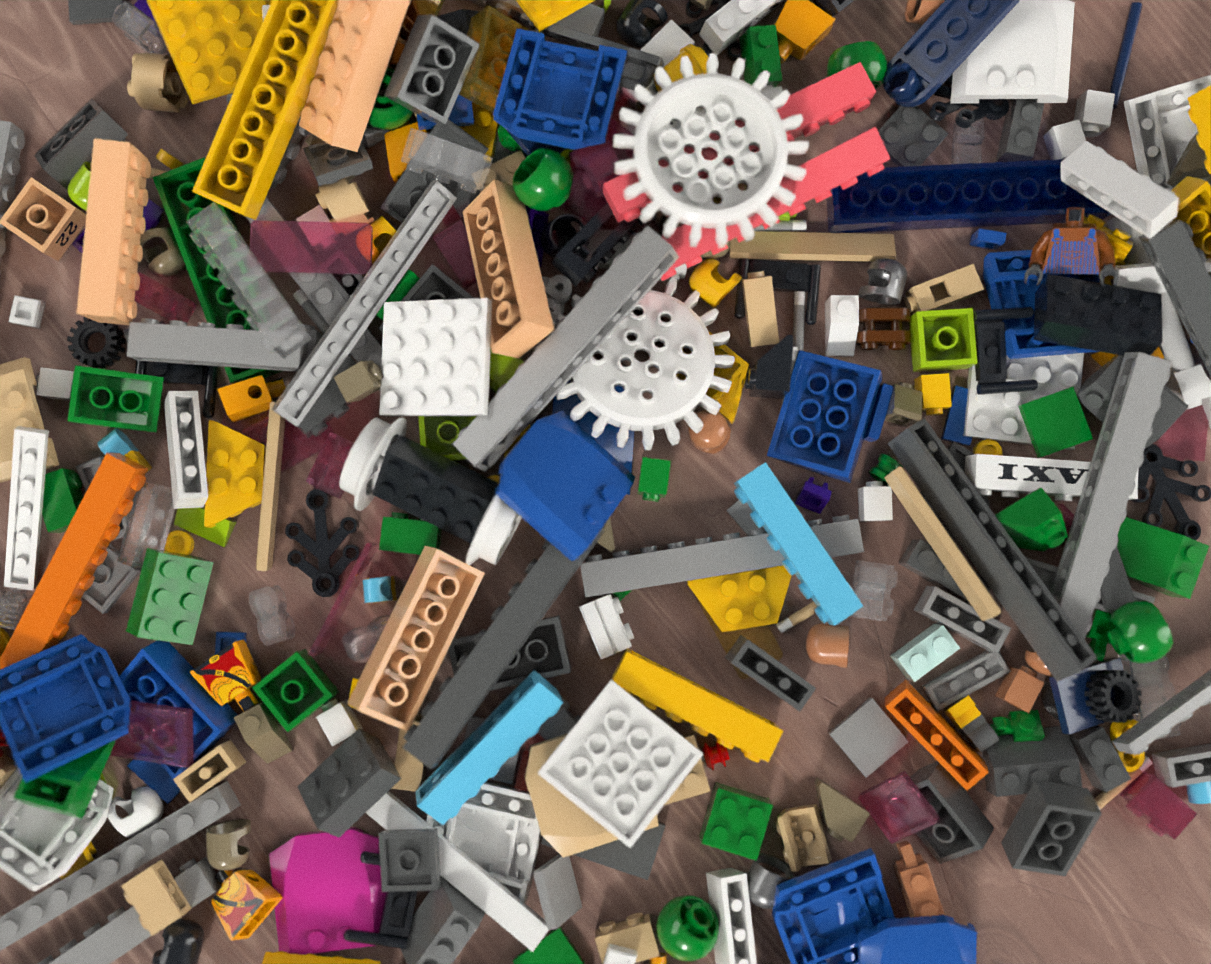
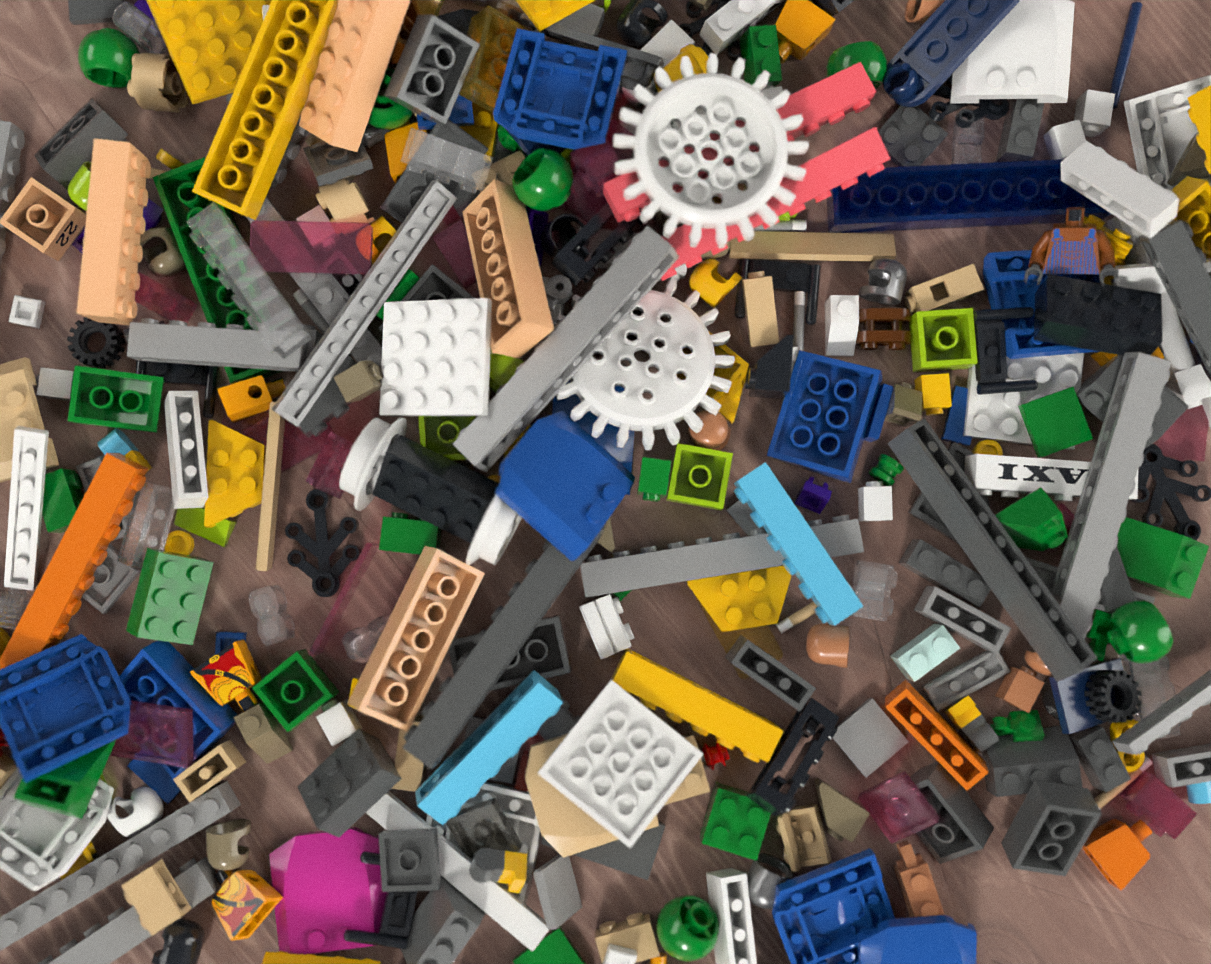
medium azure leg [363,576,397,603] -> none
tan tile [885,466,1001,621] -> none
blue tile [970,228,1007,250] -> none
none -> green wheel [78,28,140,88]
none -> clear smoke plate [446,798,523,860]
none -> leg [469,848,527,893]
none -> lime brick [666,443,733,510]
none -> black brick [746,698,840,816]
none -> orange torso [1082,819,1152,890]

